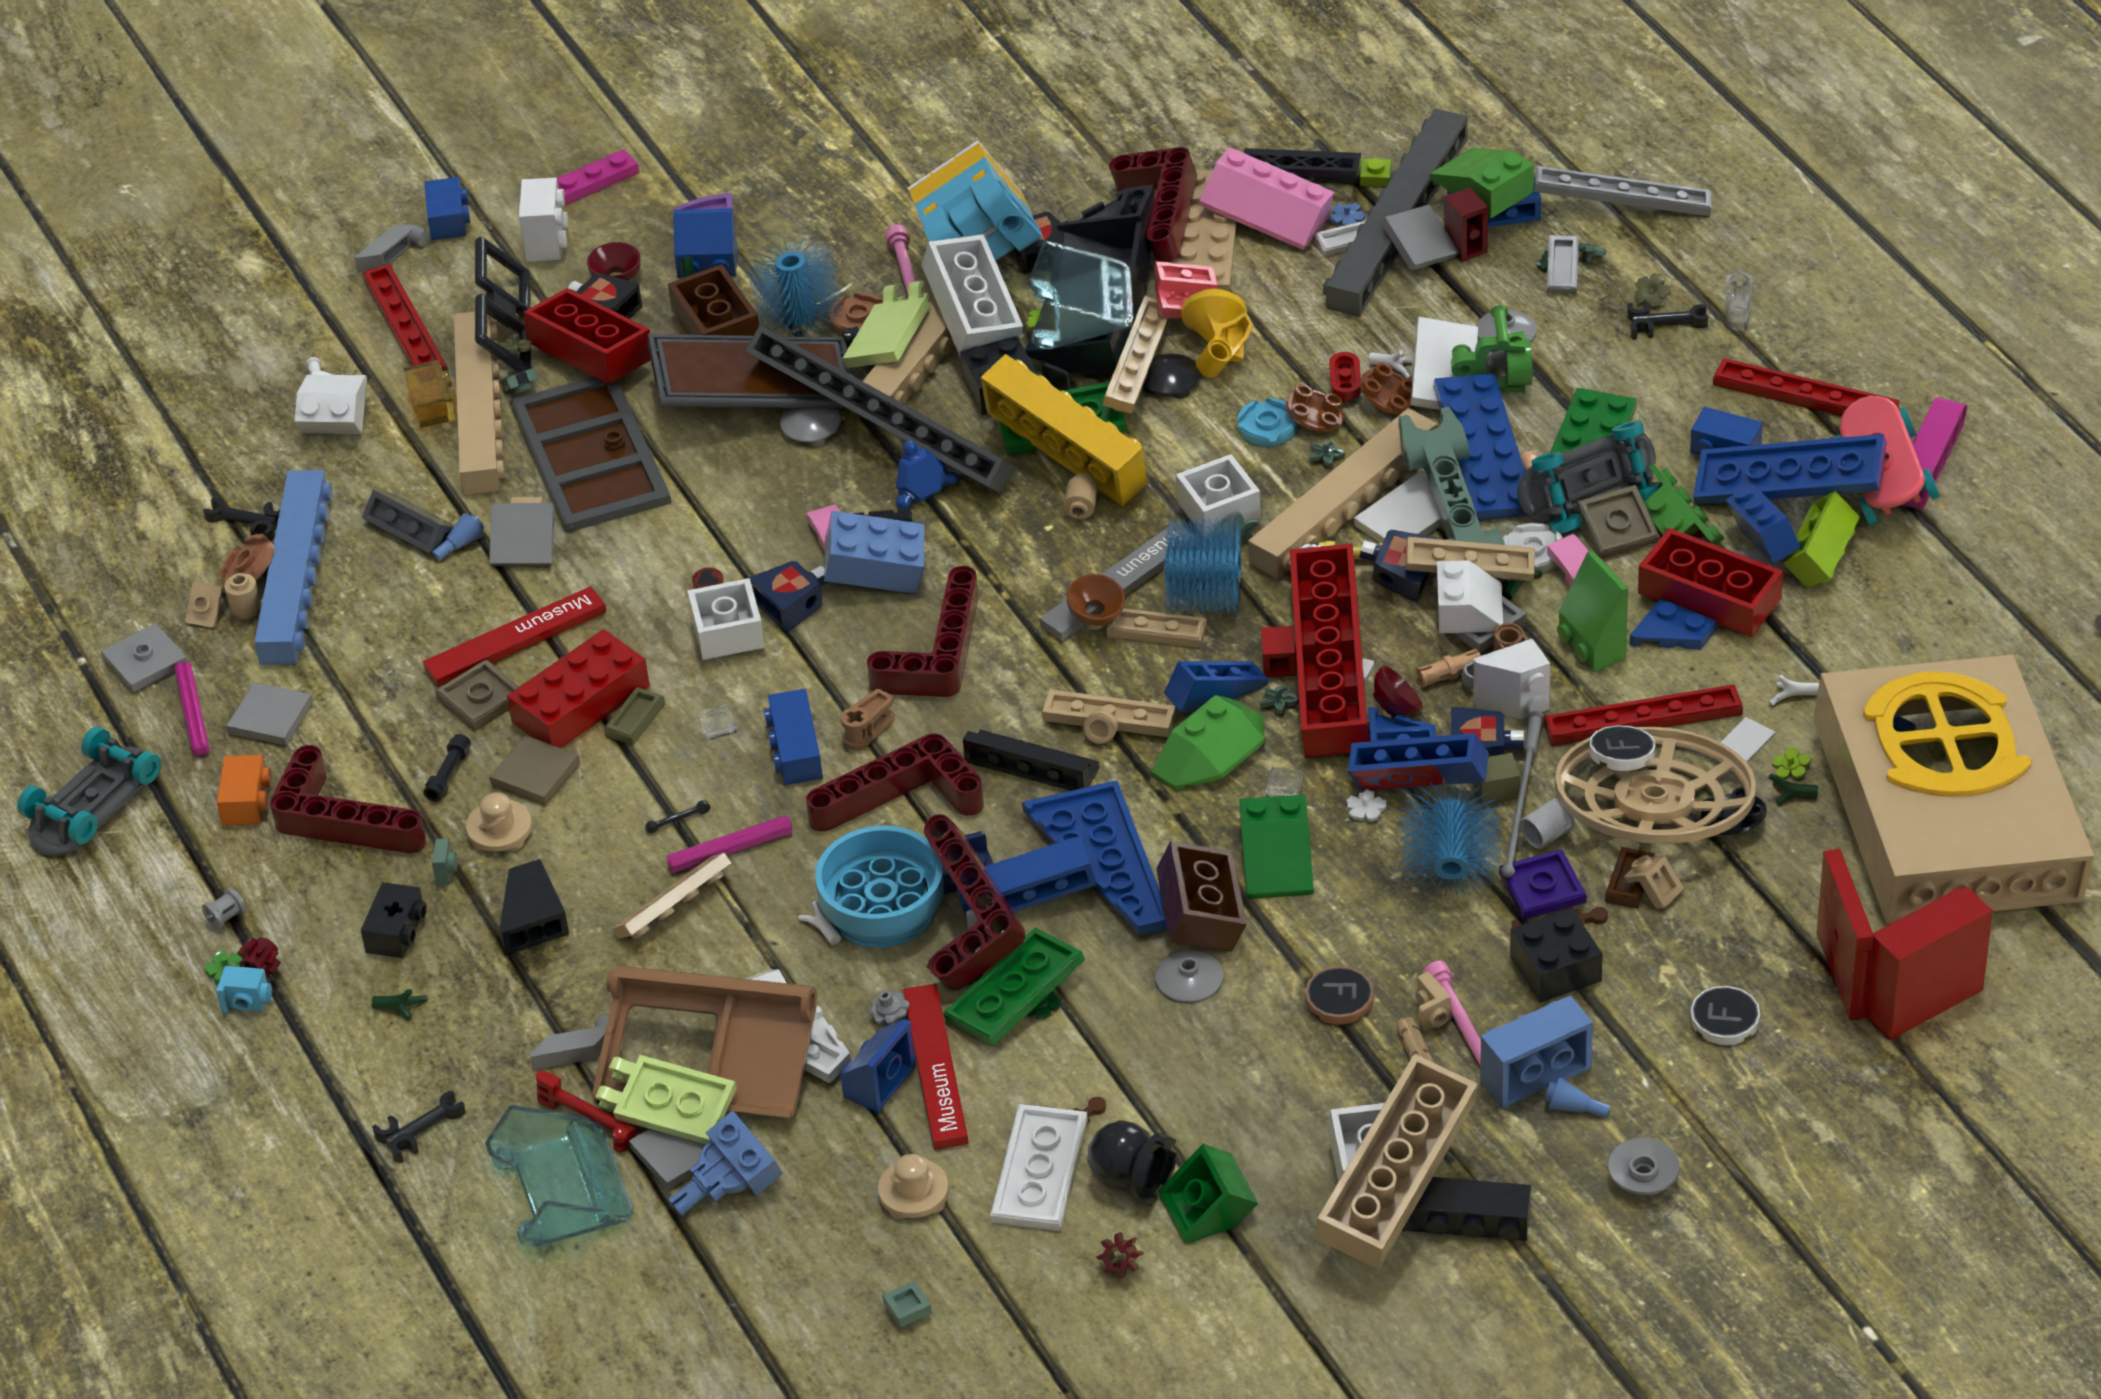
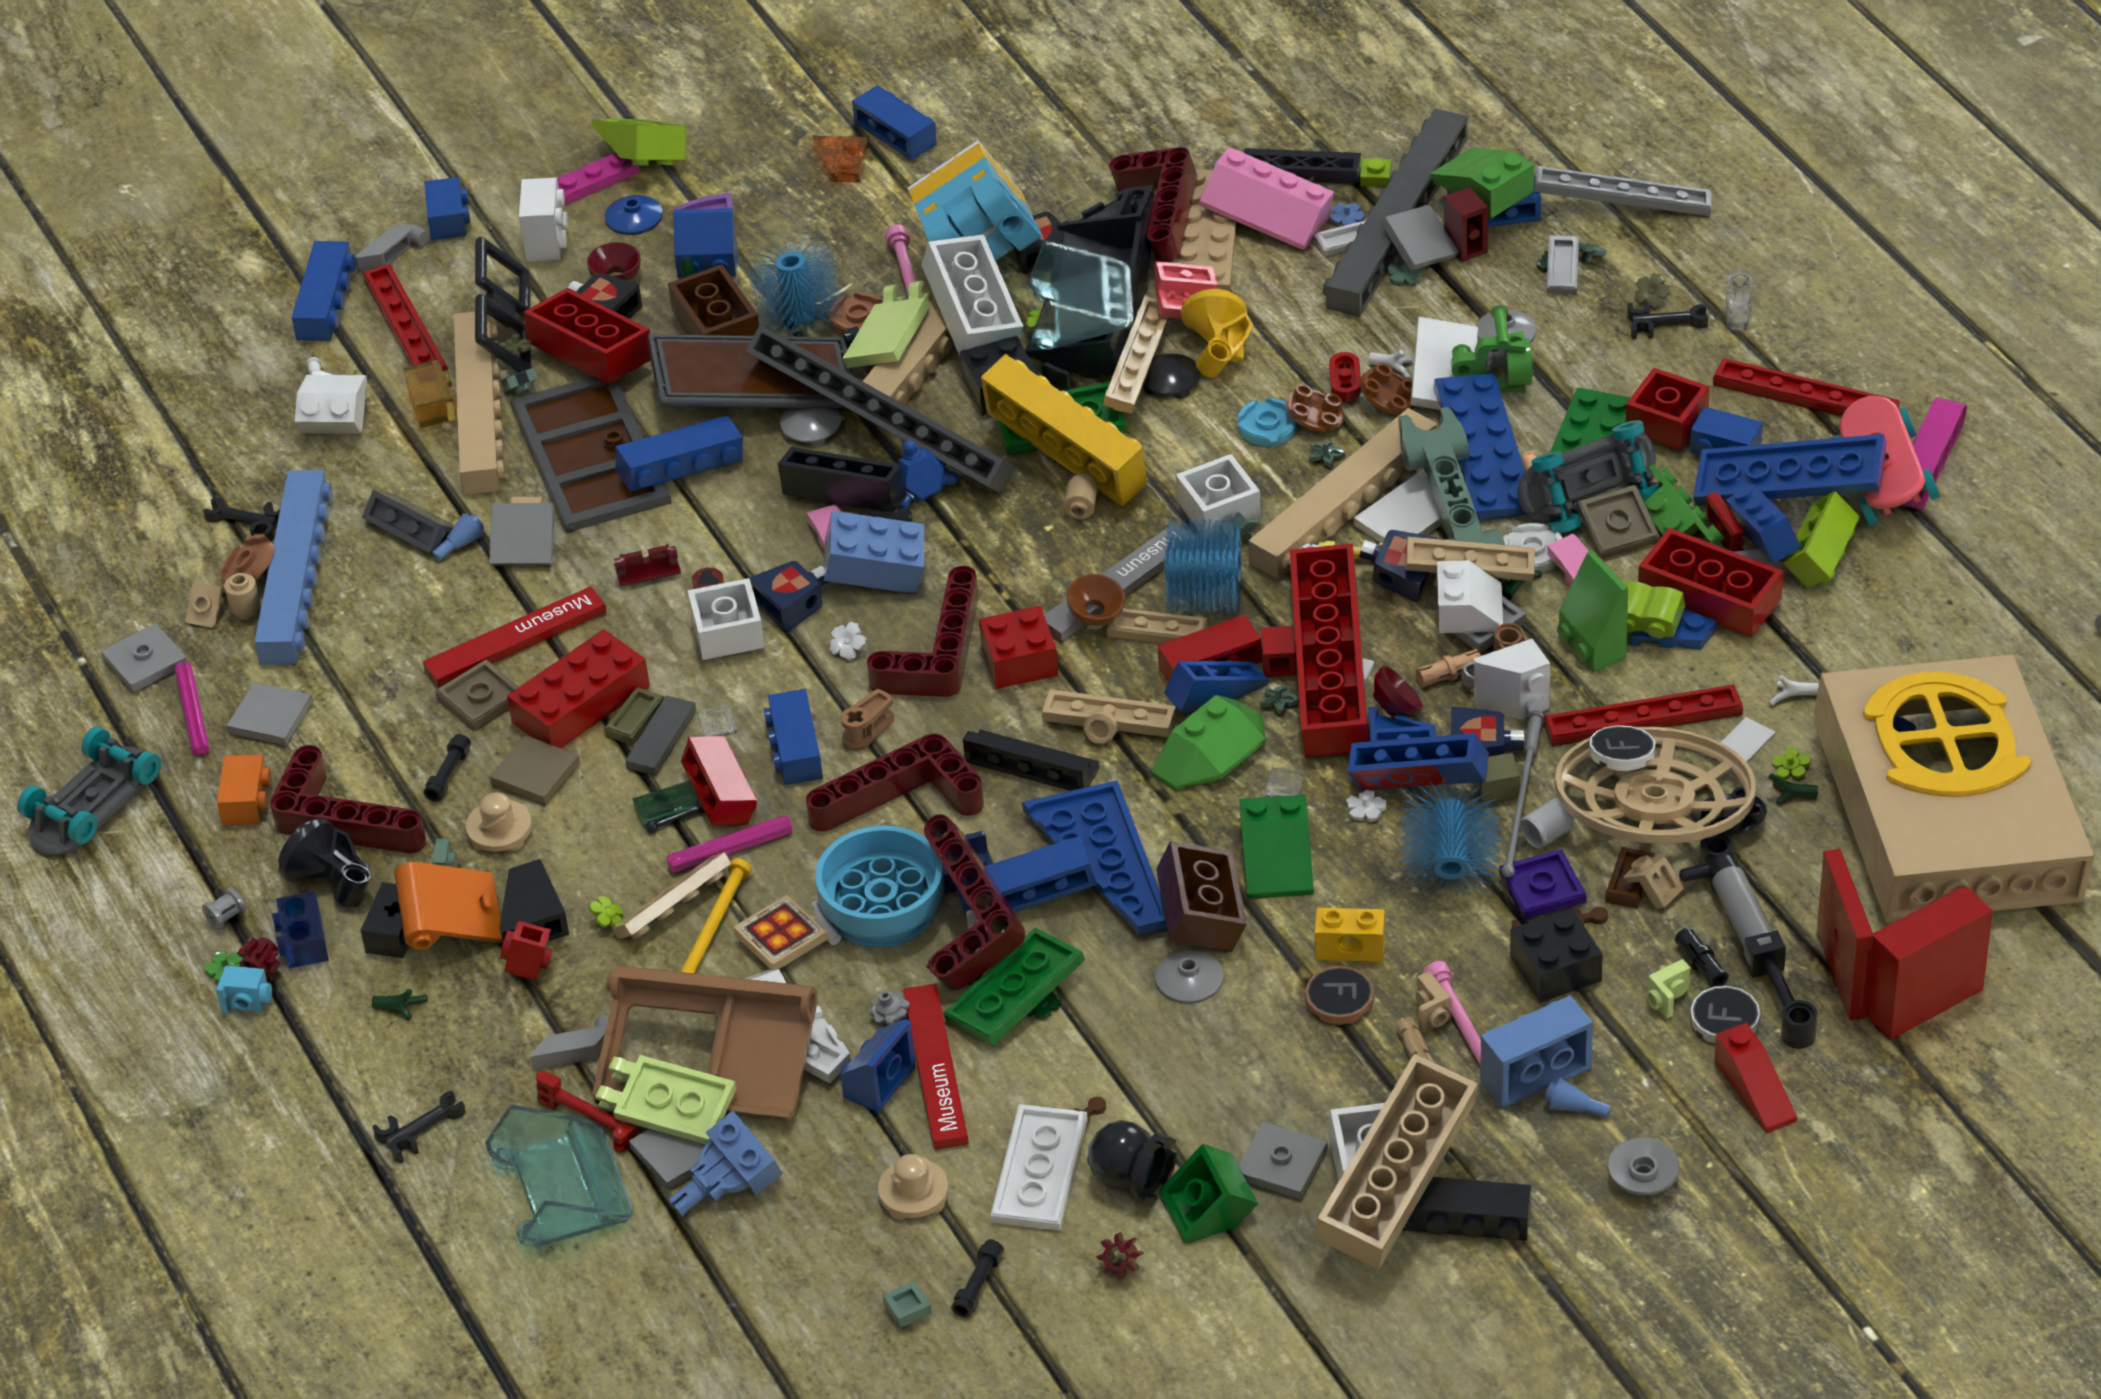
none -> clear blue brick [272,891,329,969]
none -> black piece [278,818,371,908]
none -> blue brick [292,241,356,341]
none -> orange door [394,862,502,950]
none -> red brick [500,921,552,980]
none -> lime plant [588,896,623,928]
none -> lime slope [591,119,686,166]
none -> blue dish [605,195,663,235]
none -> dark red hinge [614,544,681,587]
none -> blue brick [615,415,743,492]
none -> dark grey tile [625,695,696,776]
none -> clear green tile [632,780,700,828]
none -> yellow bar [680,858,752,973]
none -> brick [681,736,757,826]
none -> tile [733,895,828,969]
none -> black brick [778,447,906,513]
none -> clear orange wing [812,135,868,183]
none -> white plant [829,622,867,661]
none -> blue brick [852,85,937,160]
none -> black bar [951,1239,1004,1318]
none -> red brick [979,605,1058,689]
none -> red brick [1157,615,1262,682]
none -> light grey plate [1239,1122,1328,1200]
none -> yellow brick [1315,907,1385,962]
none -> sand green plant [1387,260,1423,285]
none -> lime brick [1622,581,1685,638]
none -> red brick [1625,368,1710,451]
none -> yellowish green bracket [1646,959,1691,1019]
none -> black pin [1675,927,1729,987]
none -> black piece [1679,832,1817,1049]
none -> red tile [1706,492,1745,552]
none -> red slope [1714,1022,1797,1133]

